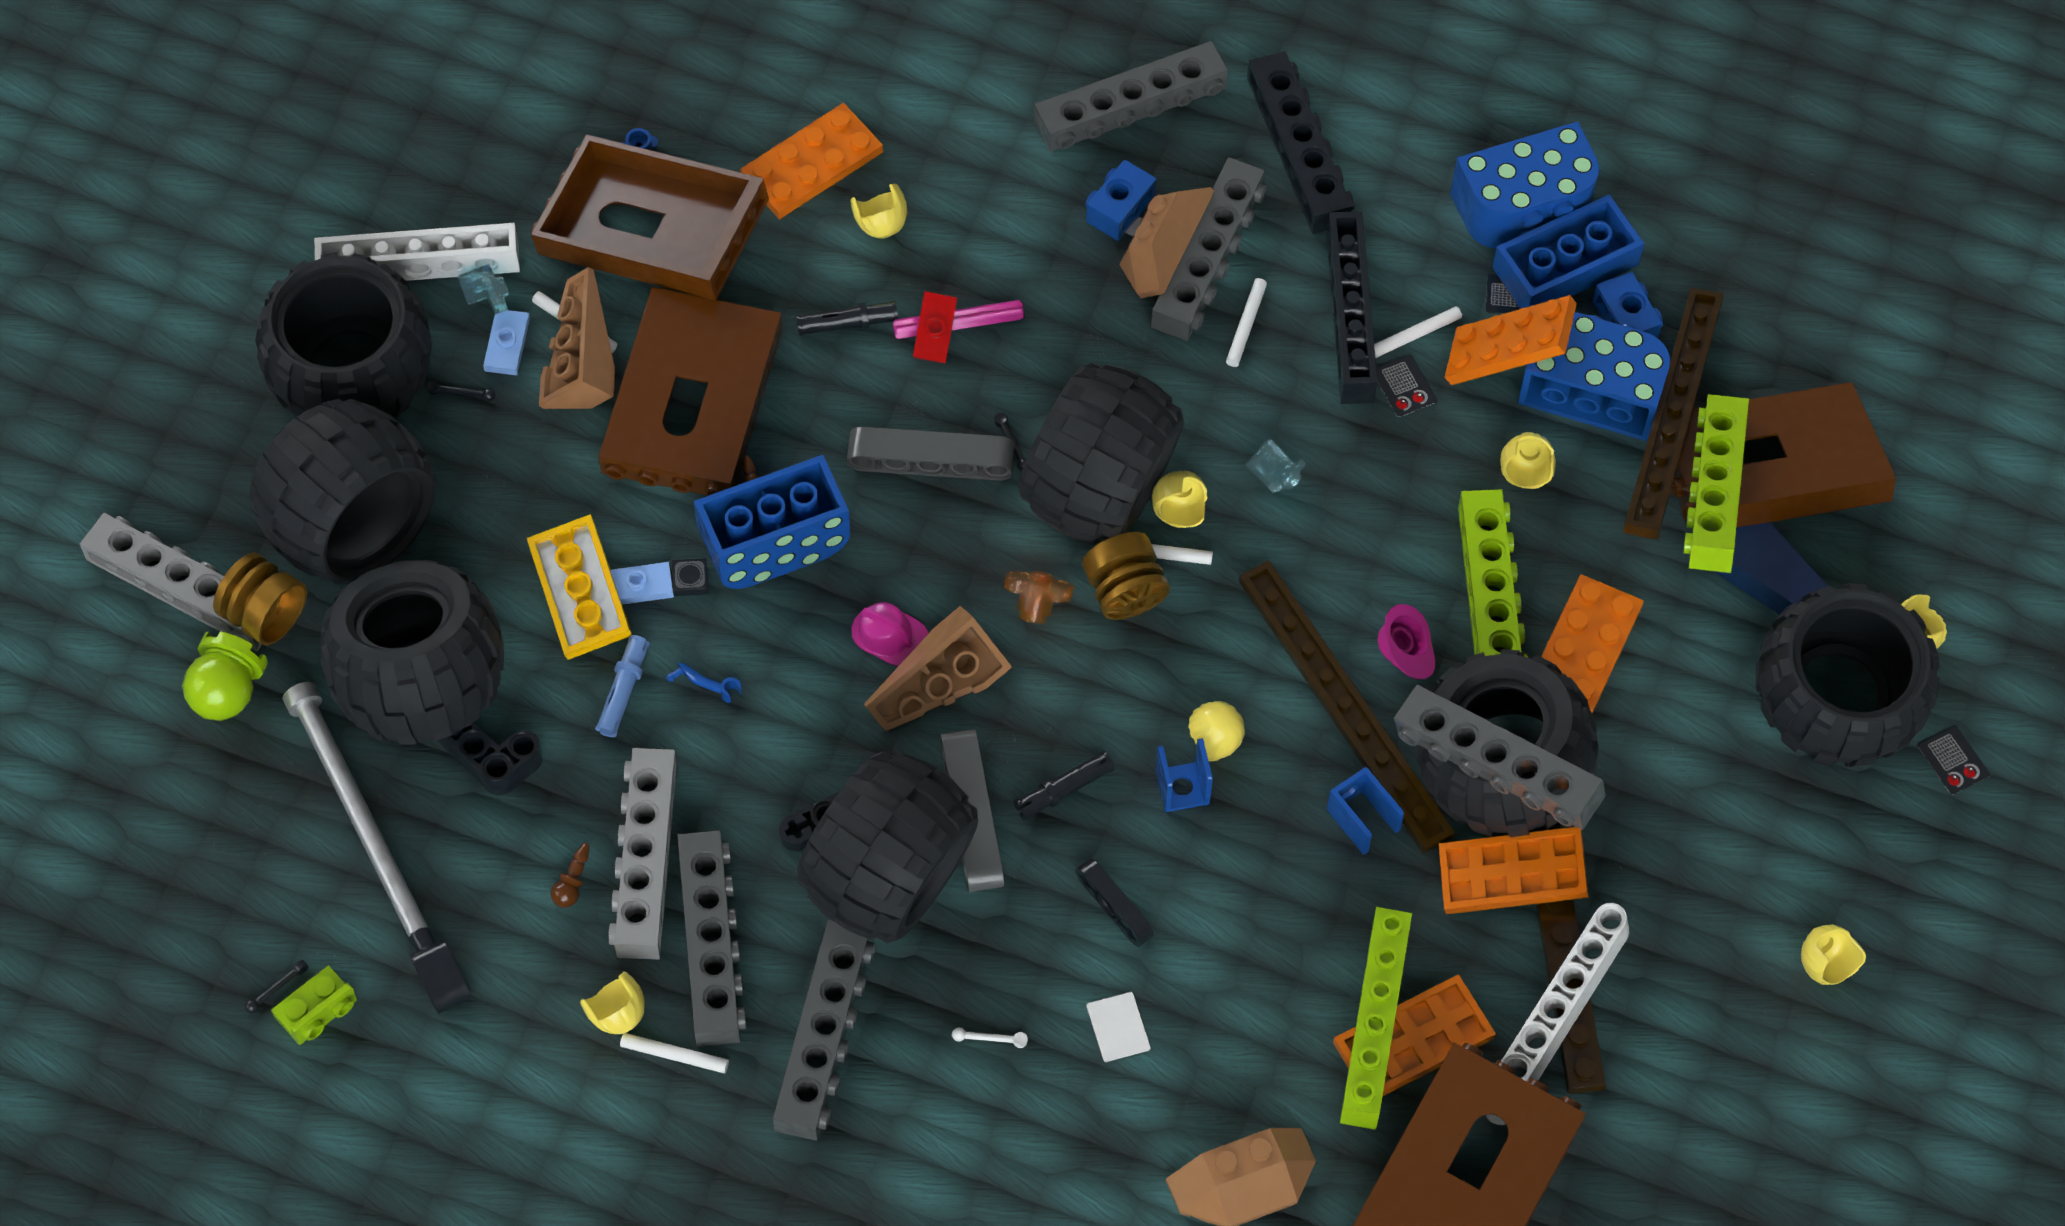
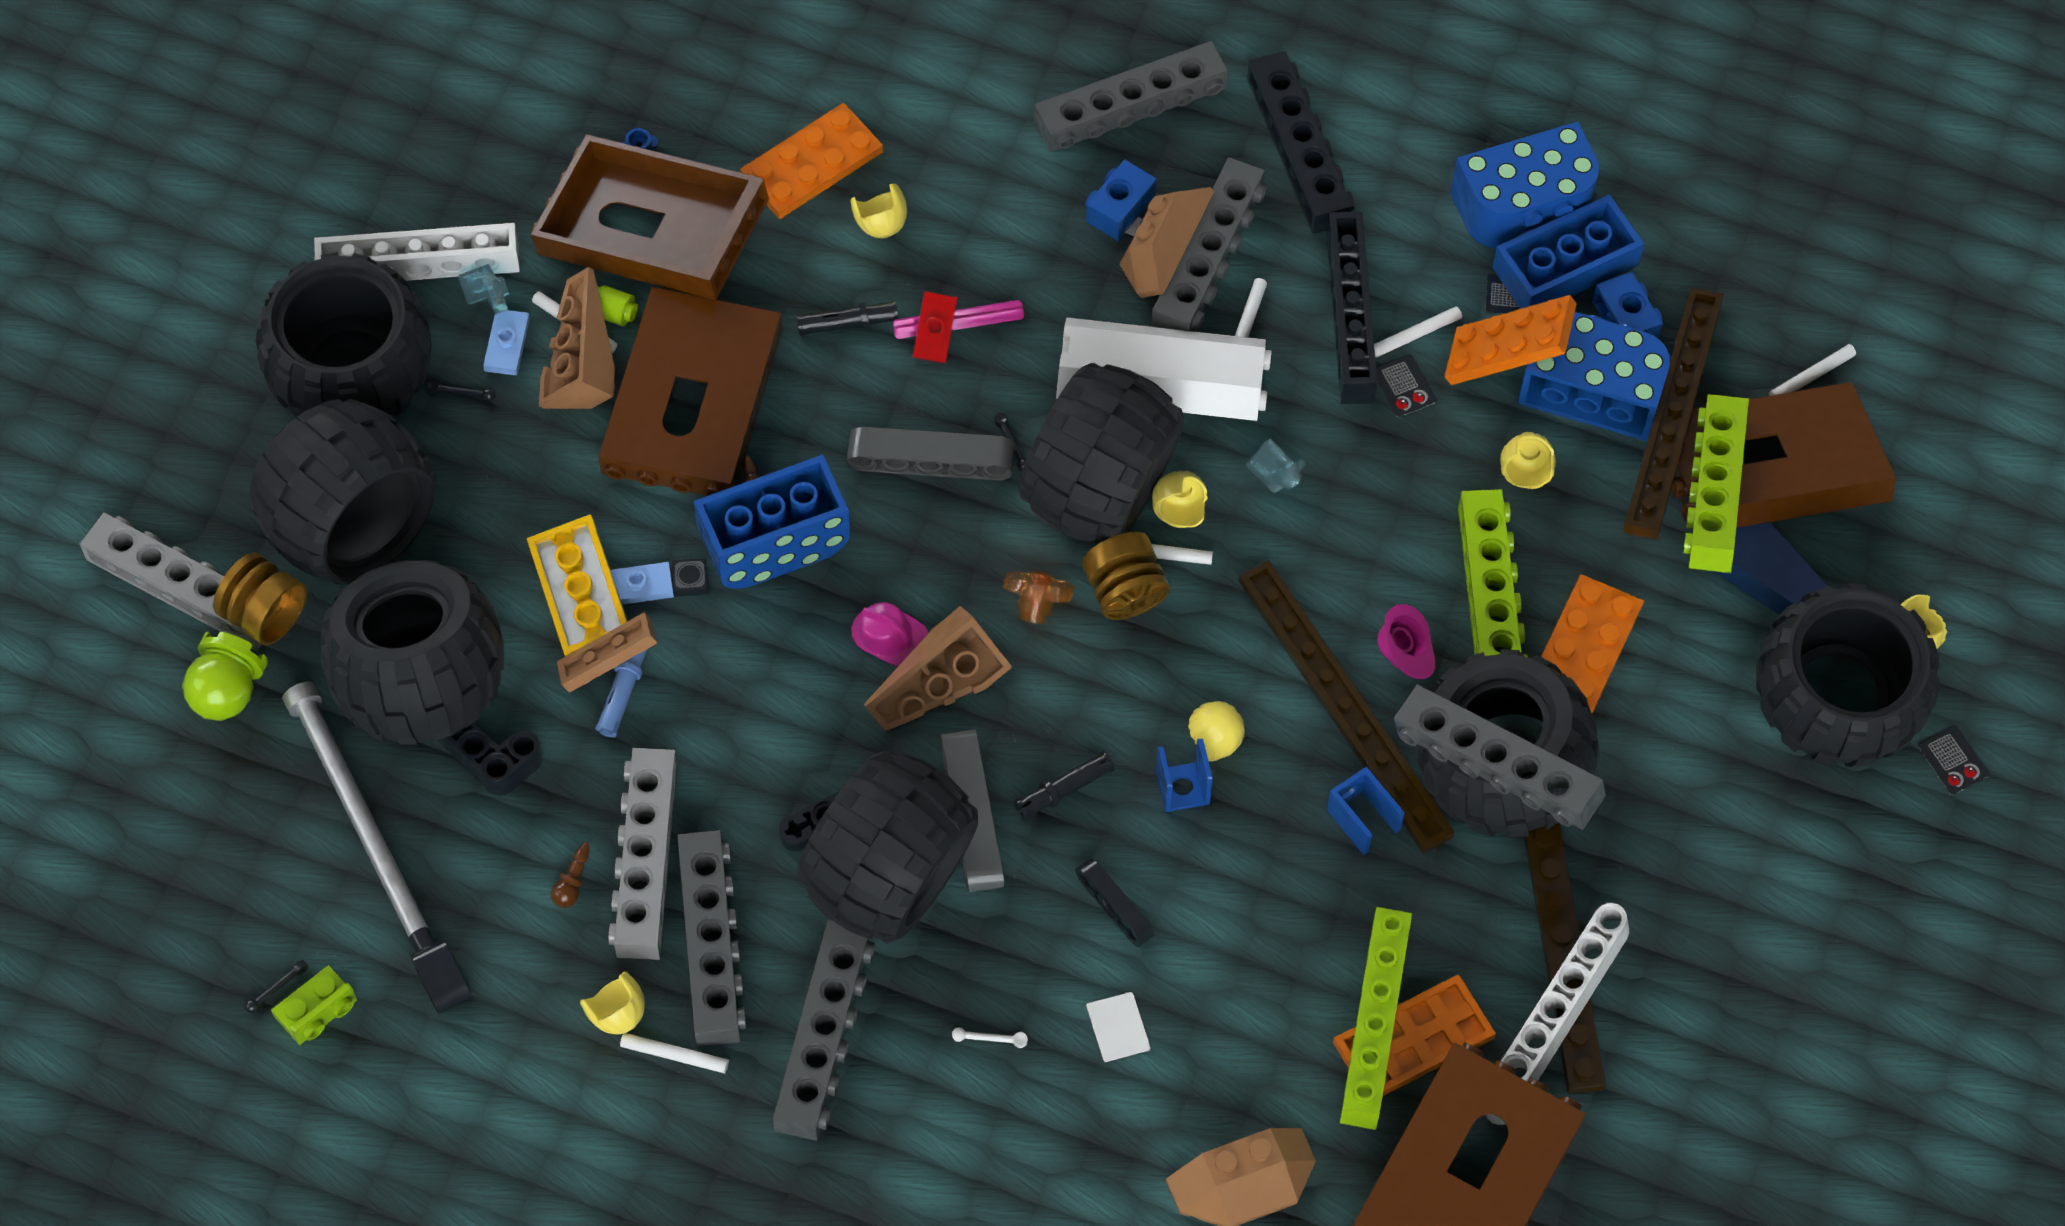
blue piece [666,663,742,703] -> none
orange plate [1439,827,1589,914] -> none
light yellow hair [1801,924,1866,985] -> none
none -> medium nougat plate [557,612,657,693]
none -> lime brick [597,285,638,327]
none -> white panel [1056,318,1271,421]
none -> white bar [1769,344,1856,396]

